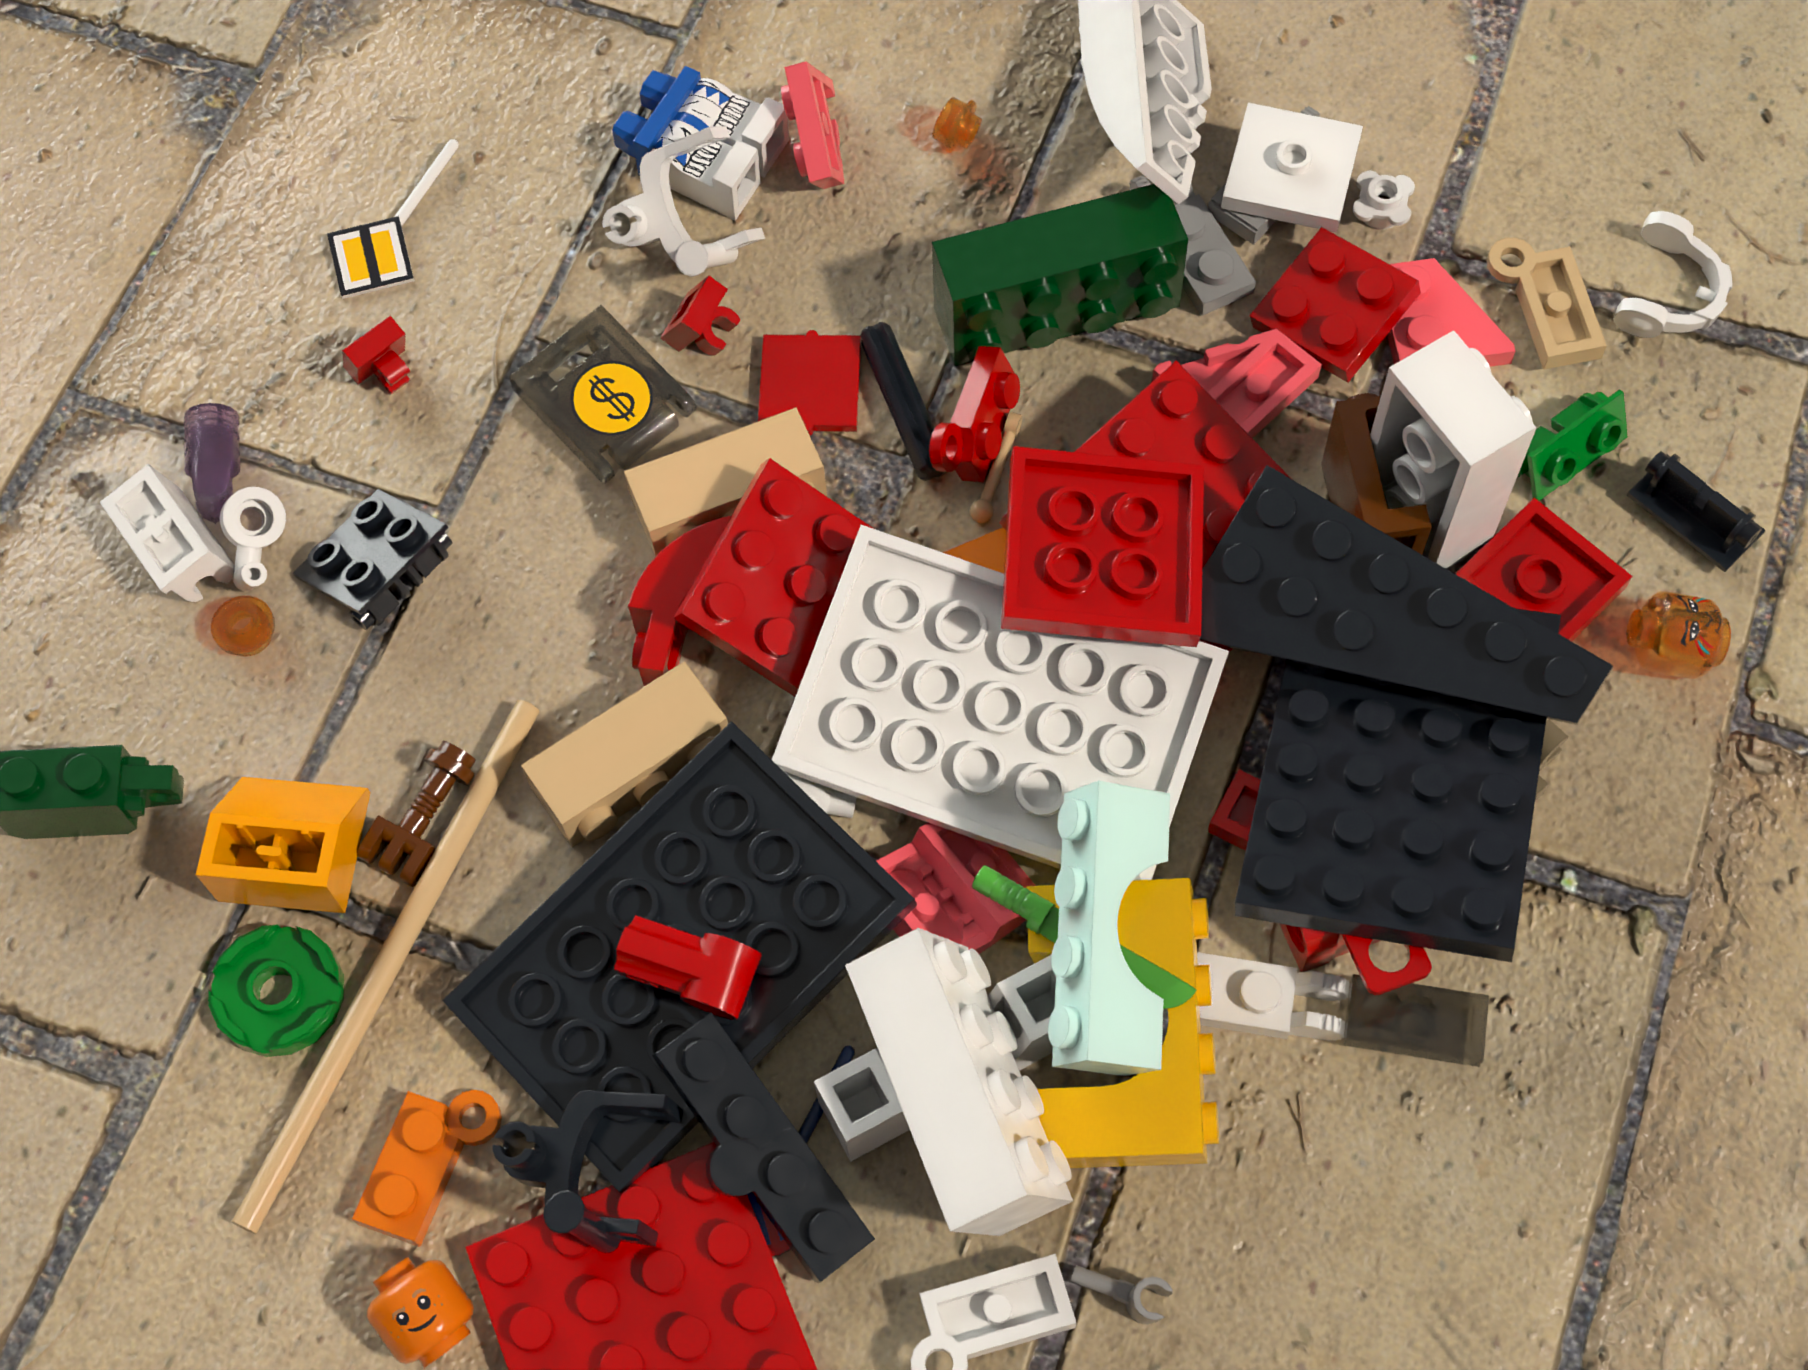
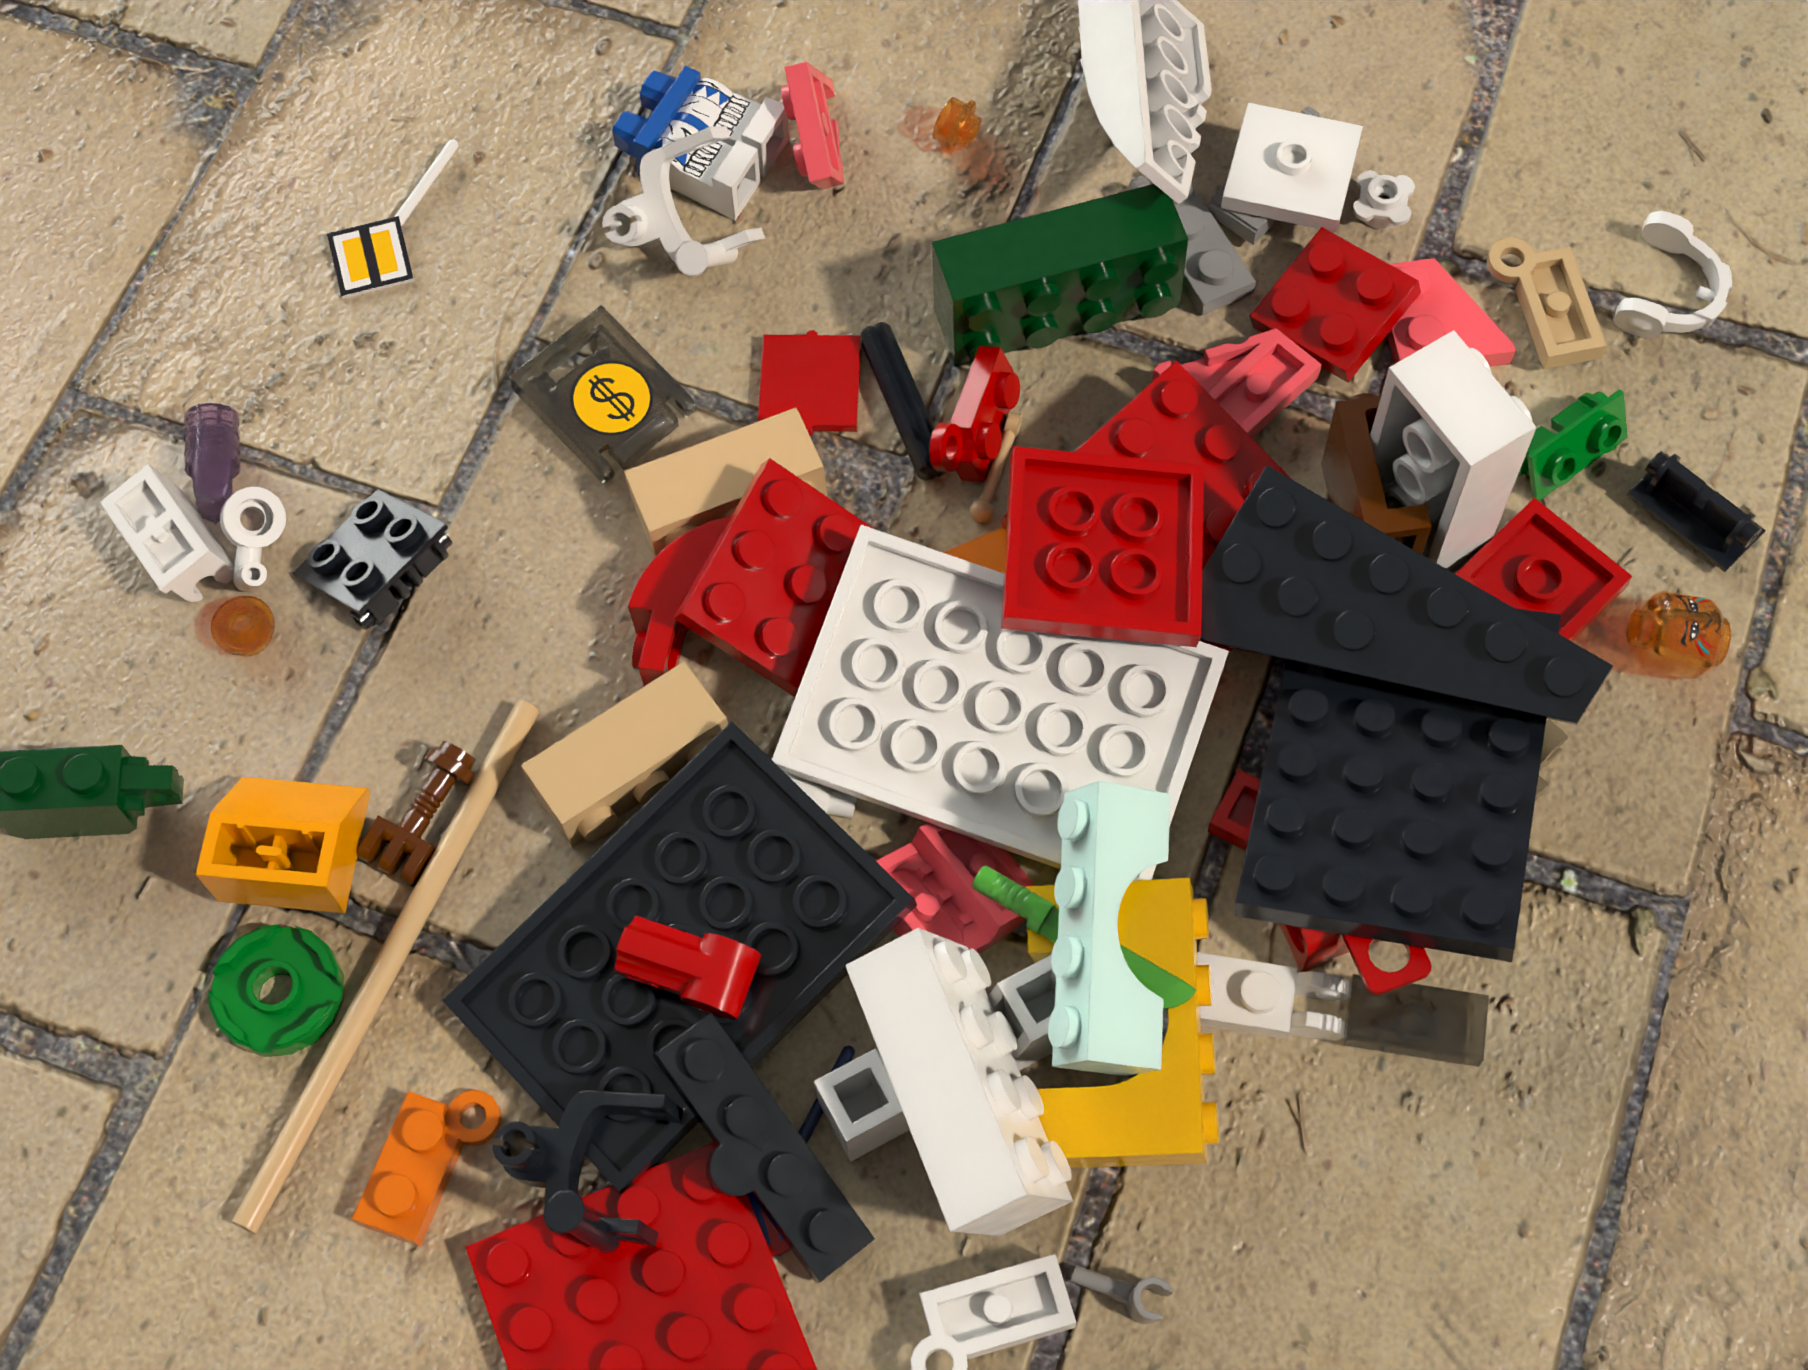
red tile [342,315,410,394] -> none
orange head [367,1257,474,1368] -> none
red tile [660,275,740,356] -> none

